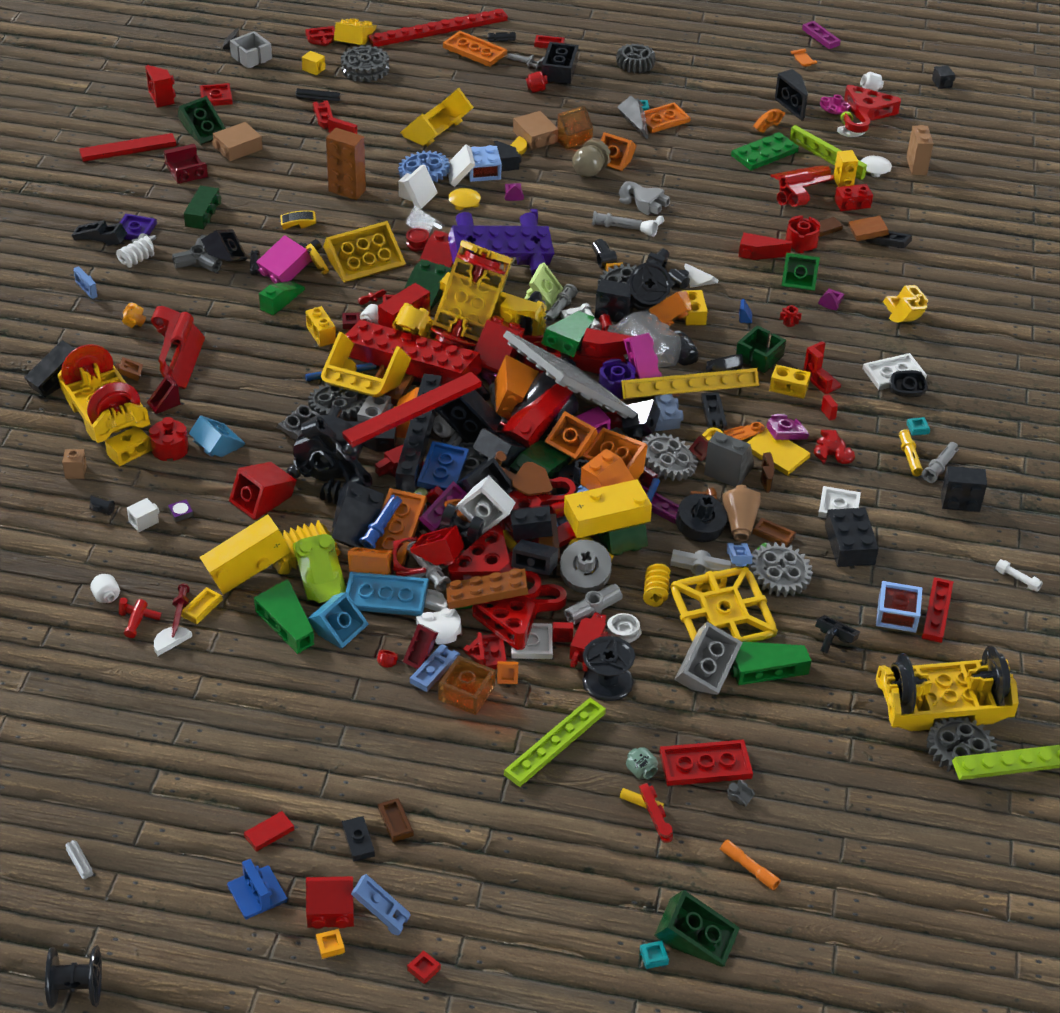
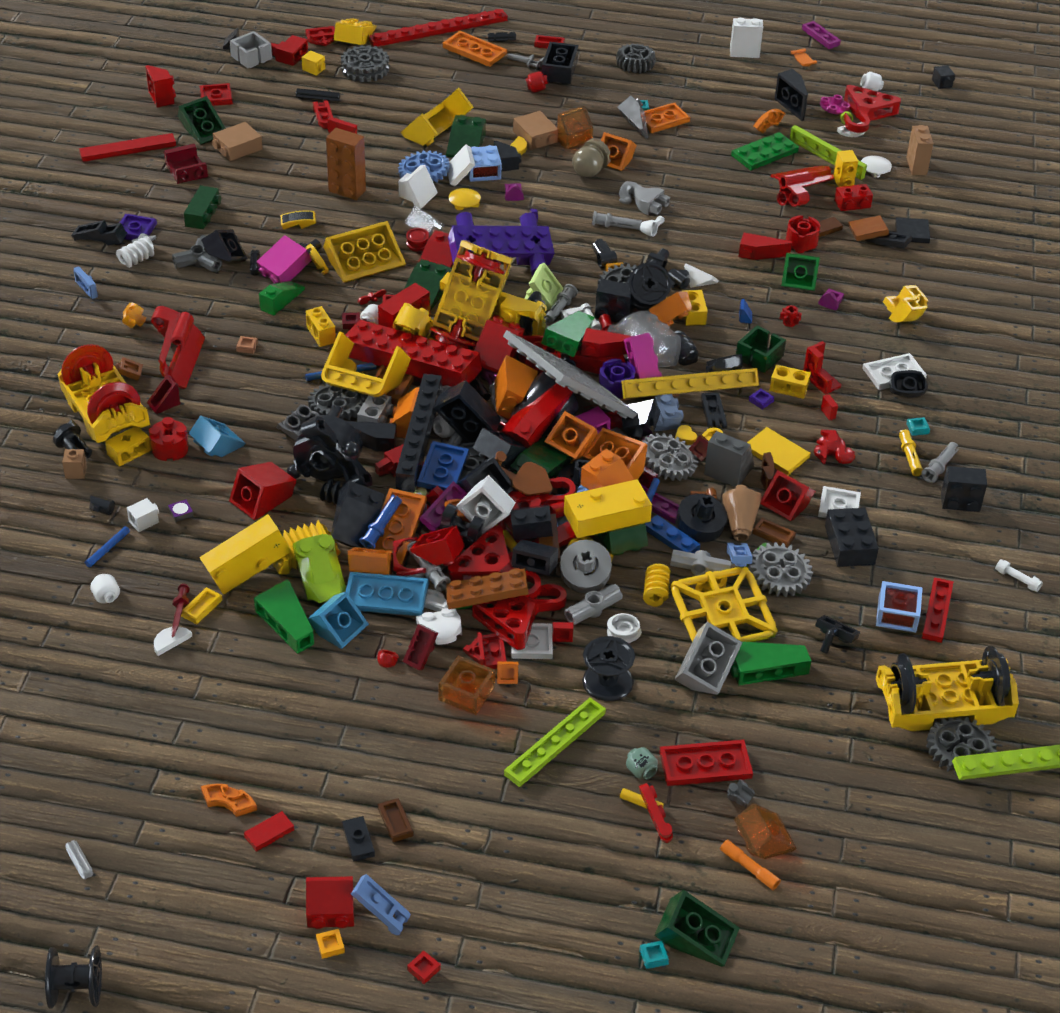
black wedge [24,340,75,397] -> none
red piece [119,597,162,638] -> none
blue bracket [227,859,287,919] -> none
red tile [342,372,482,447] -> none
medium blue plate [410,644,460,692] -> none
red hinge [569,612,608,671] -> none
orange piece [723,422,765,440] -> none
magenta tile [766,414,809,440] -> none
none -> black piece [53,420,92,458]
none -> blue bar [85,526,130,568]
none -> orange tile [201,784,257,817]
none -> nougat tile [236,336,258,354]
none -> red hinge [271,35,308,66]
none -> dark green slope [446,115,486,157]
none -> blue plate [645,515,700,554]
none -> yellow tile [675,425,697,445]
none -> white brick [730,18,763,58]
none -> clear orange slope [734,803,797,859]
none -> dark purple tile [749,389,774,410]
none -> red slope [760,470,816,521]
none -> black tile [895,217,930,243]

